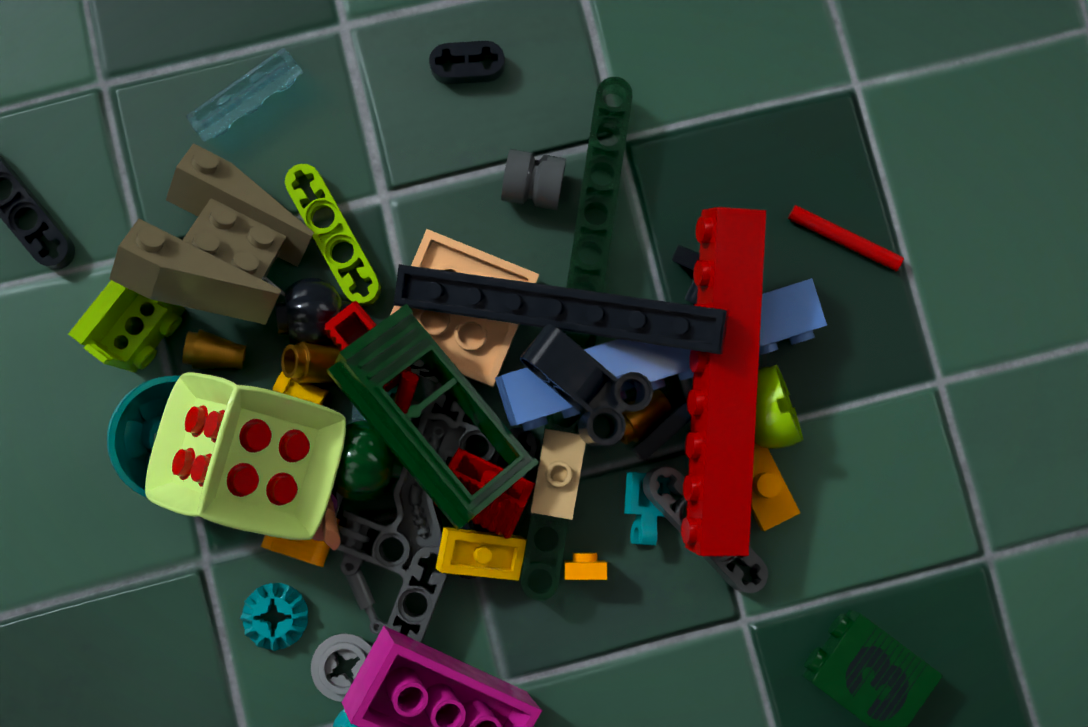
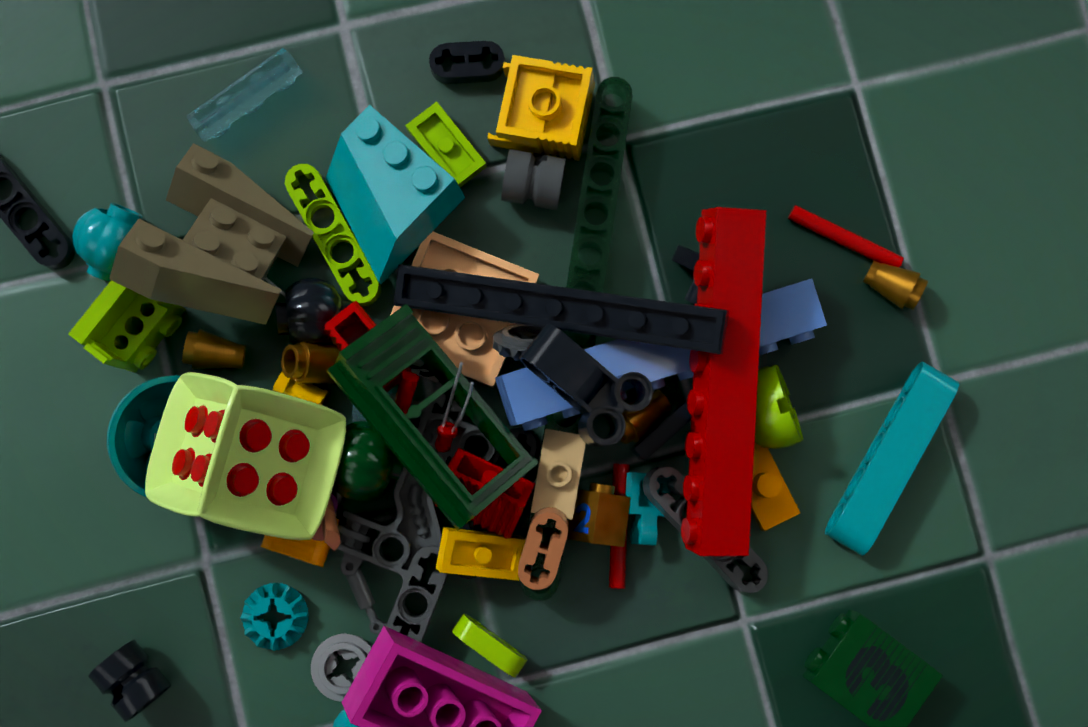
light orange plate [564,552,607,580] -> none
none -> teal plant [72,203,143,281]
none -> black wheel [88,640,171,723]
none -> teal wedge [325,105,465,284]
none -> lime plate [405,101,487,187]
none -> piece [435,362,474,453]
none -> lime beam [452,613,528,678]
none -> yellow piece [487,55,595,161]
none -> dark grey gear [493,324,543,361]
none -> nougat beam [518,507,569,590]
none -> pearl gold brick [567,483,631,547]
none -> red bar [609,464,630,589]
none -> teal beam [825,361,959,556]
none -> pearl gold cone [863,261,928,310]

